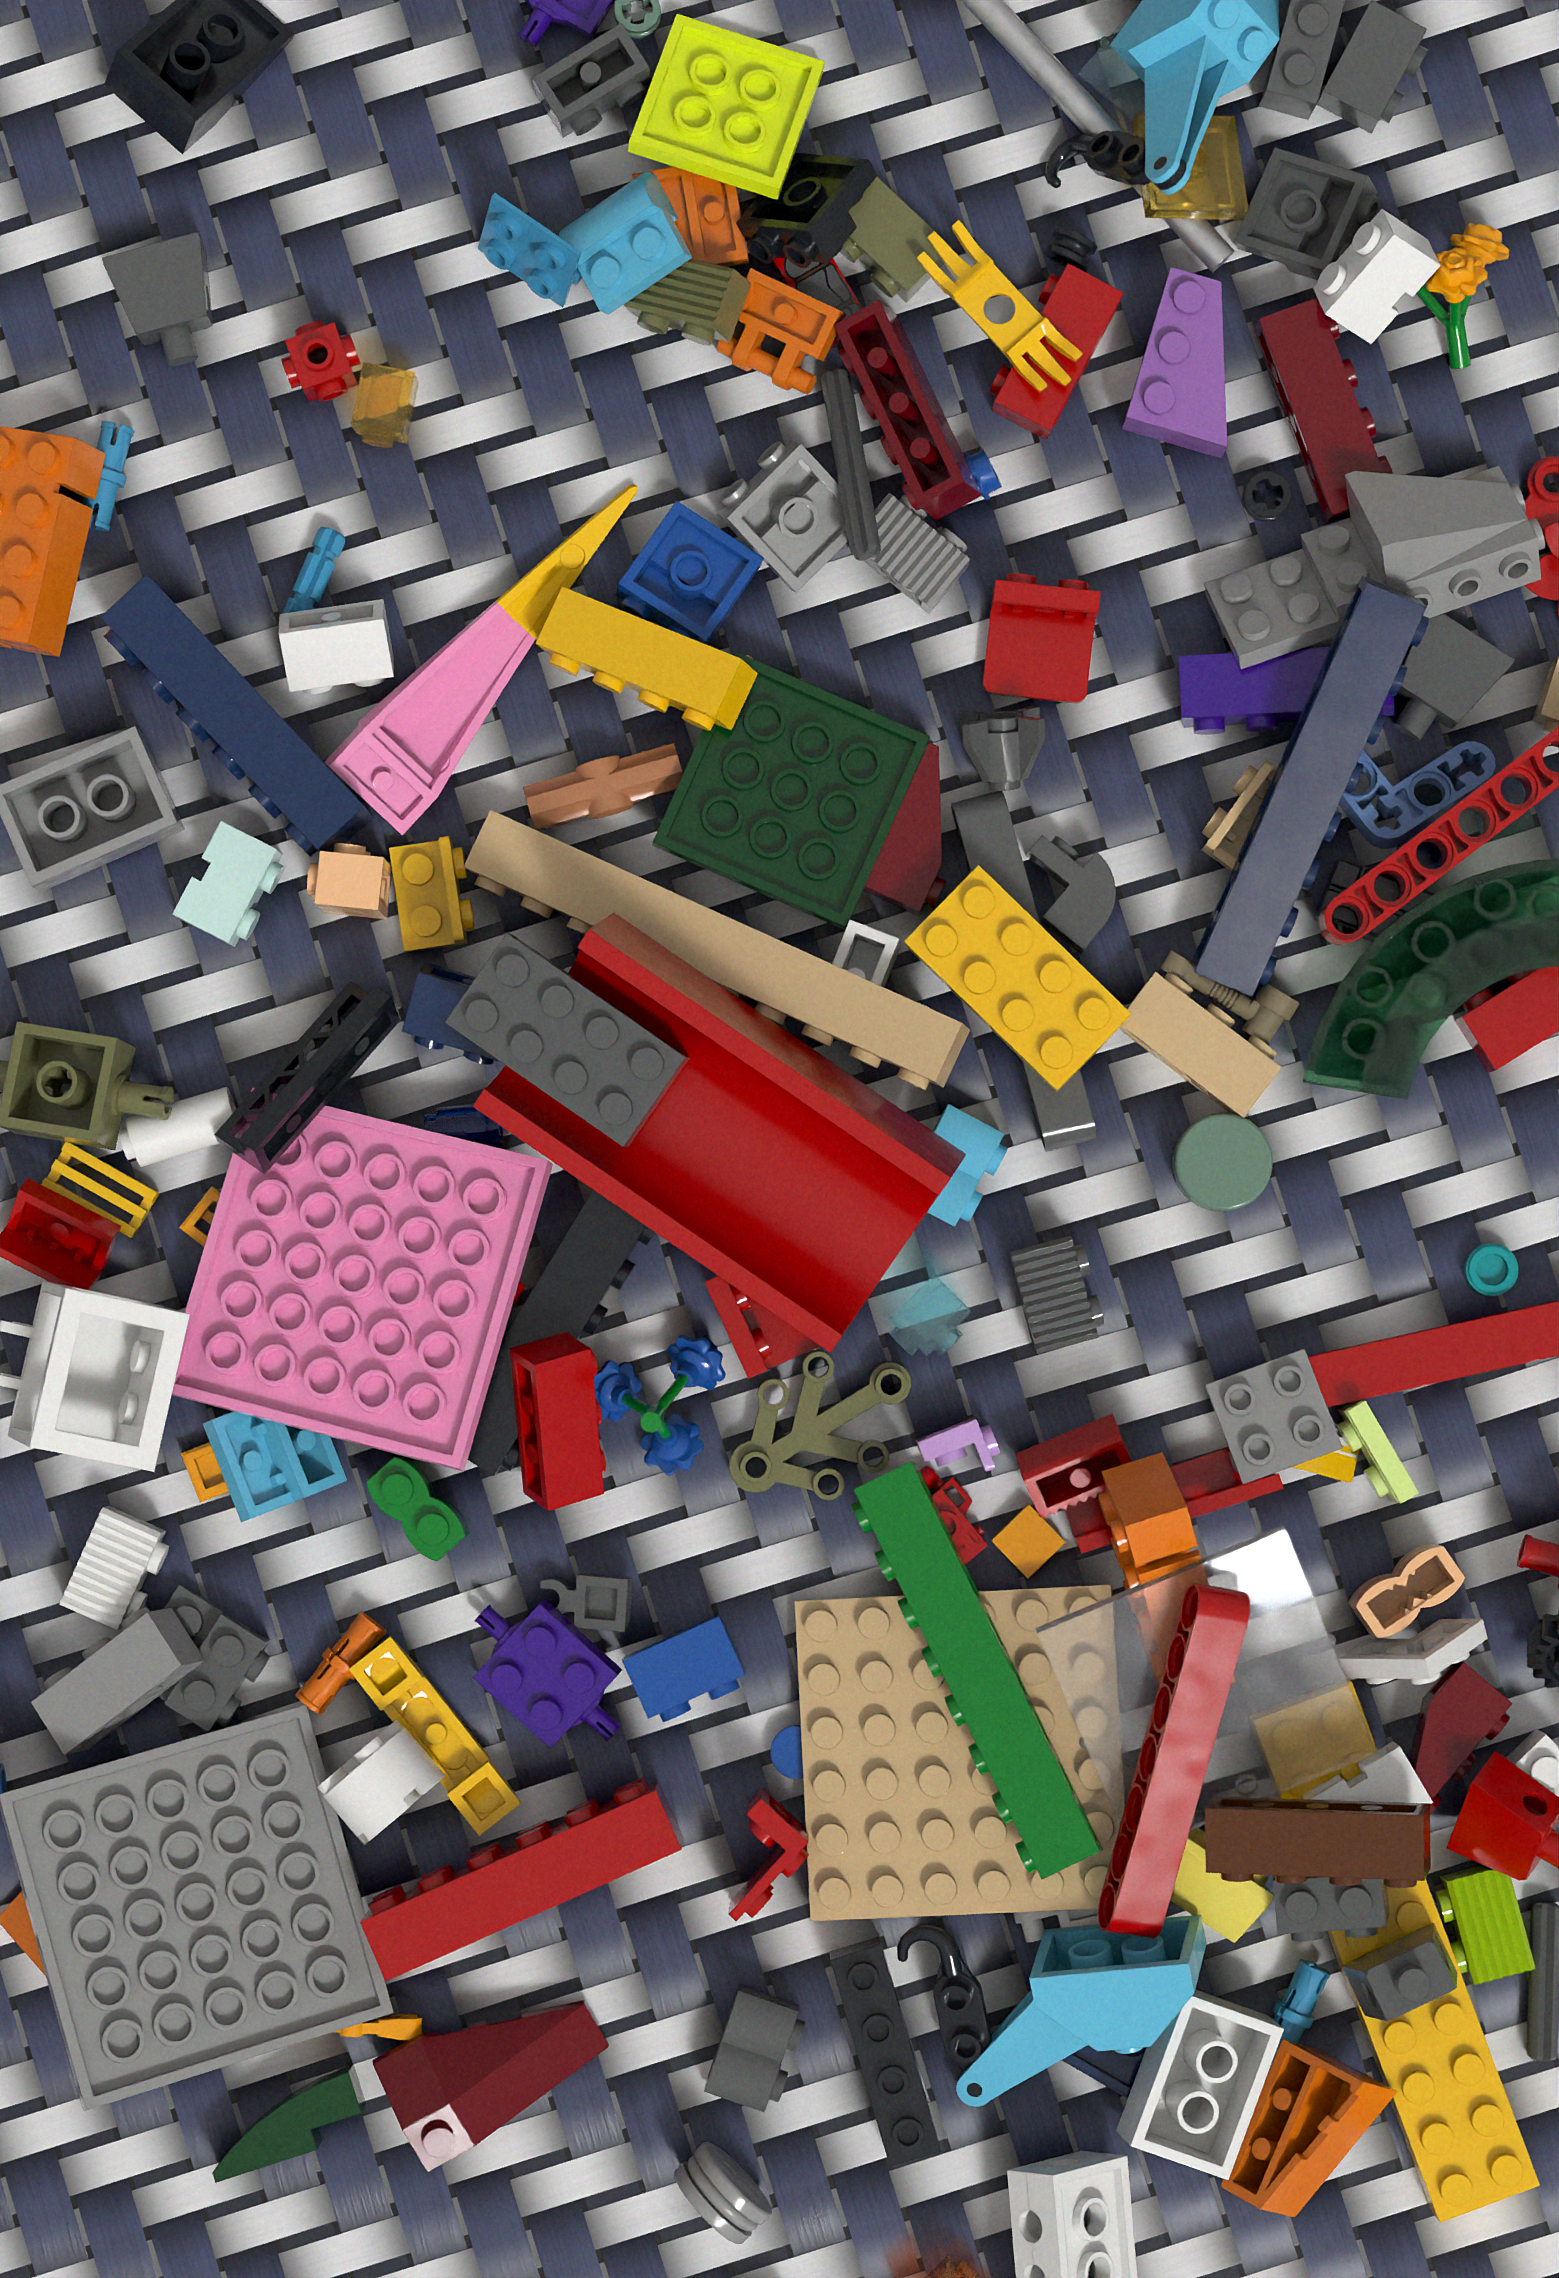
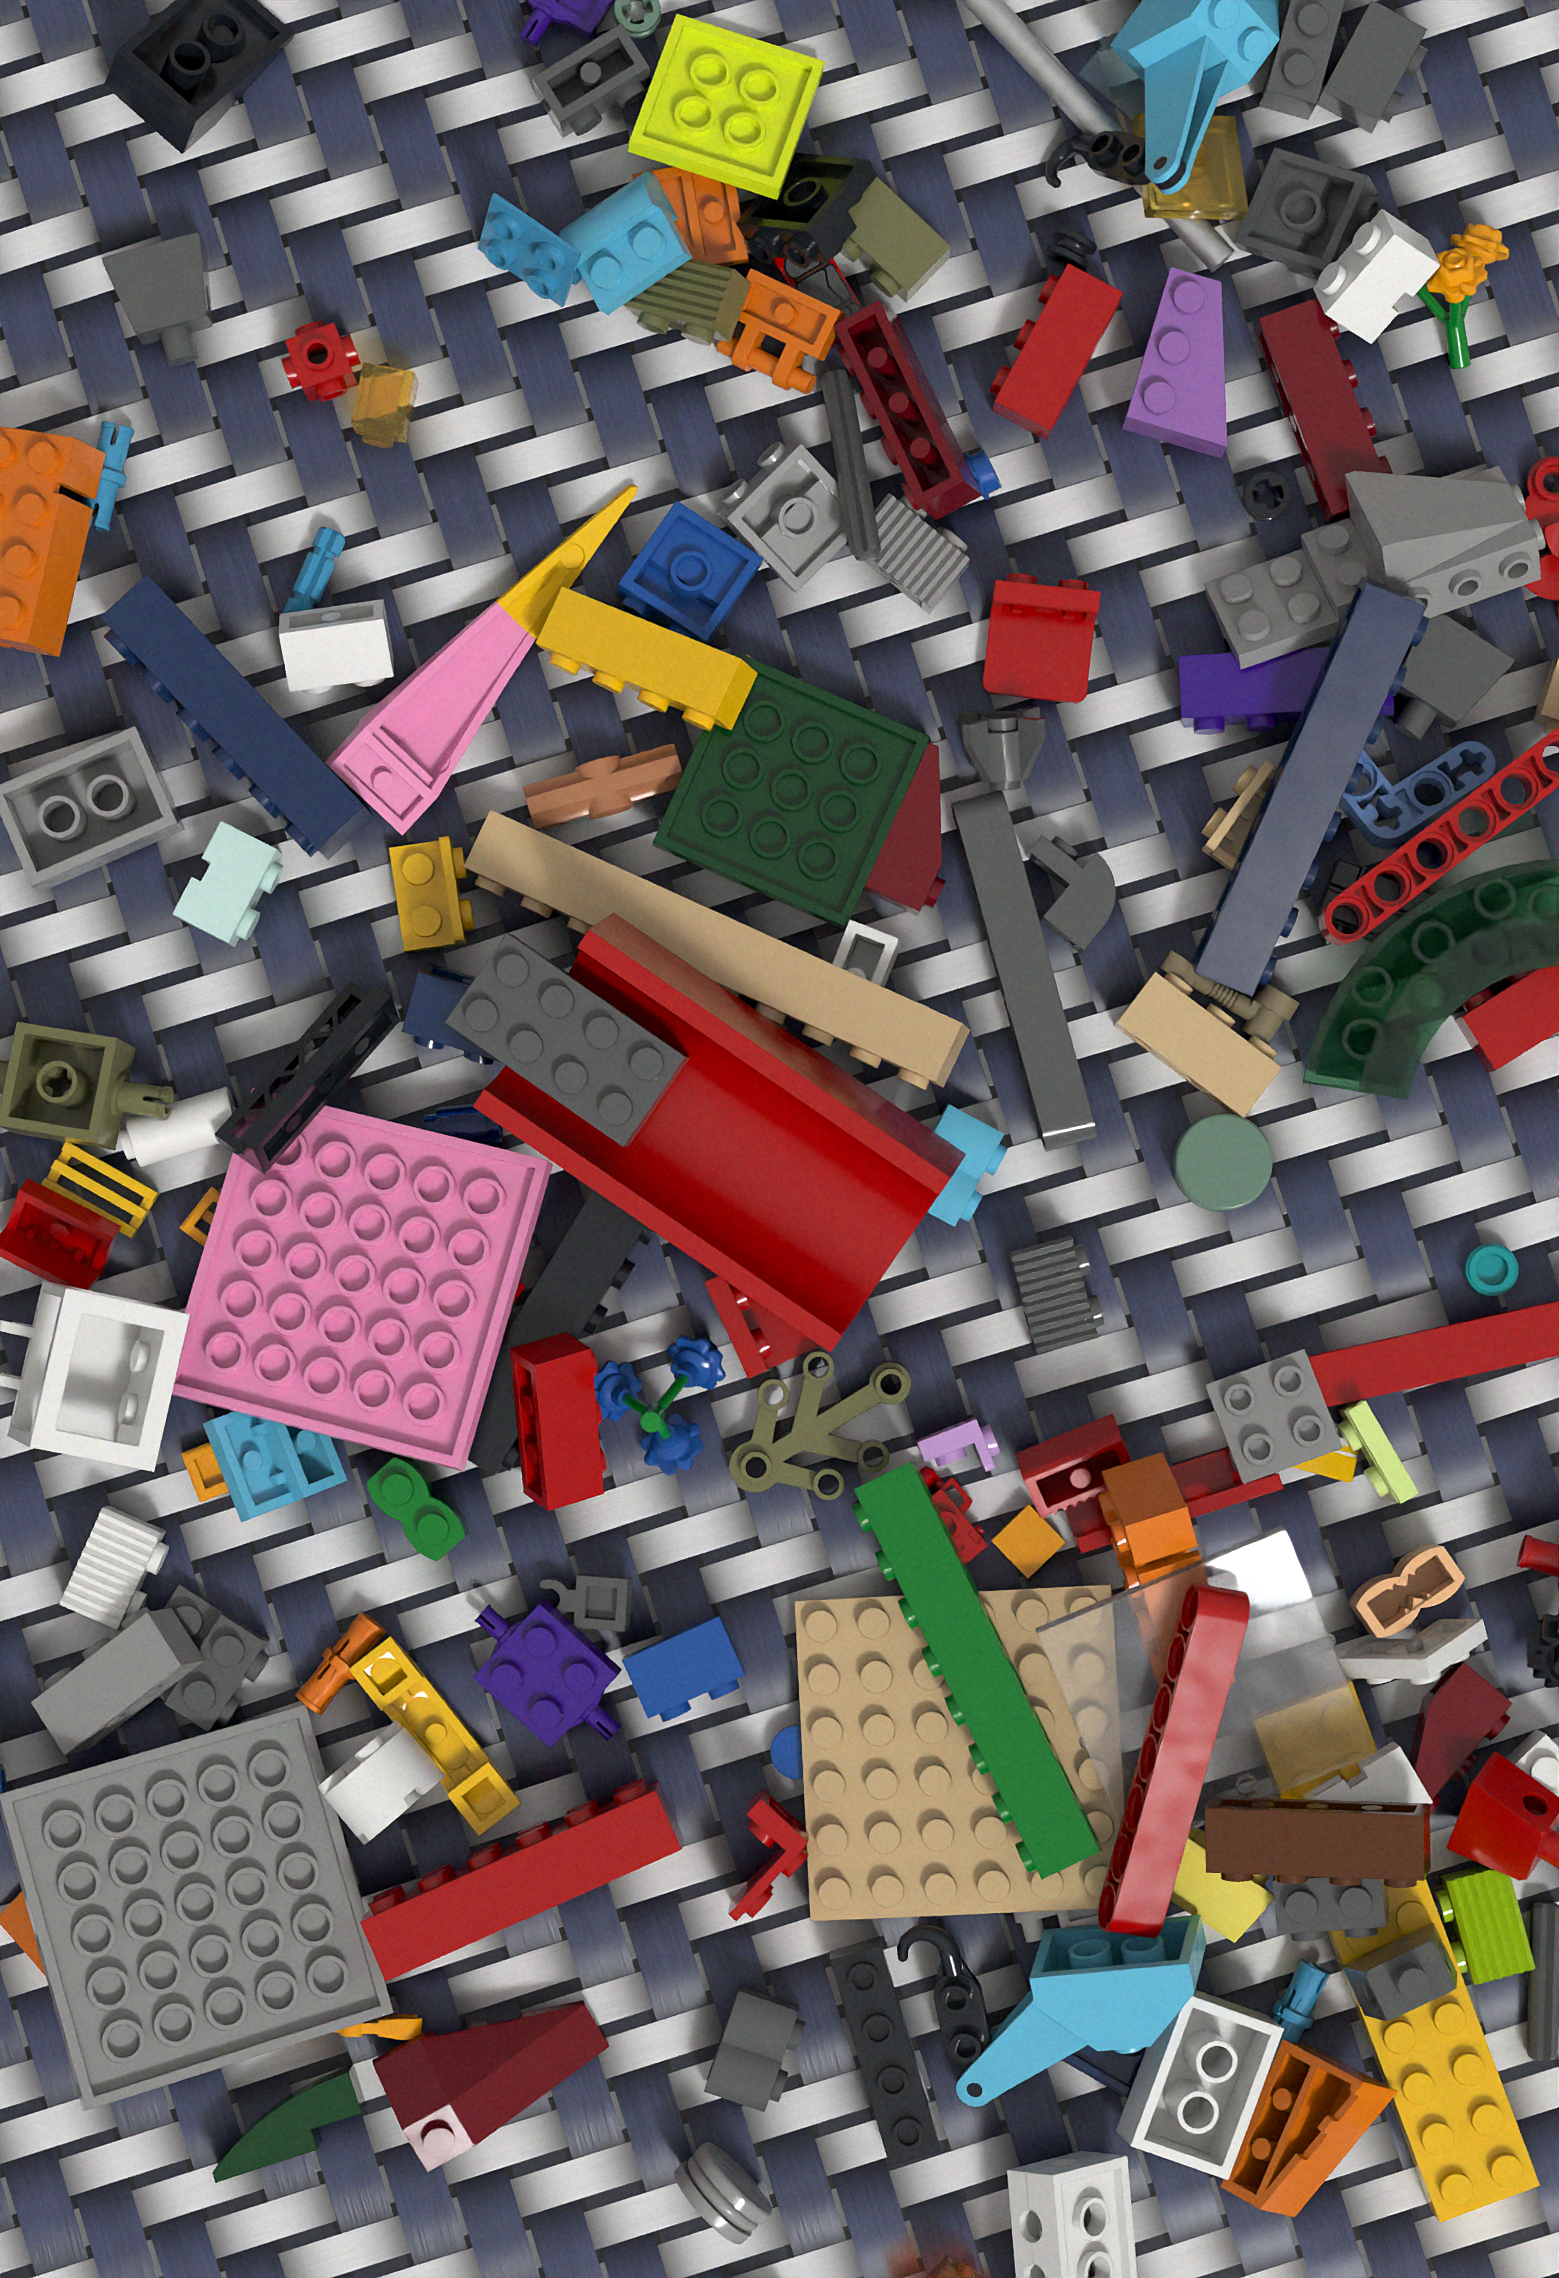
light nougat brick [307,843,392,919] -> none
clear light blue brick [889,1274,972,1357] -> none
yellow brick [904,865,1132,1093] -> none
yellow piece [916,220,1083,392] -> none

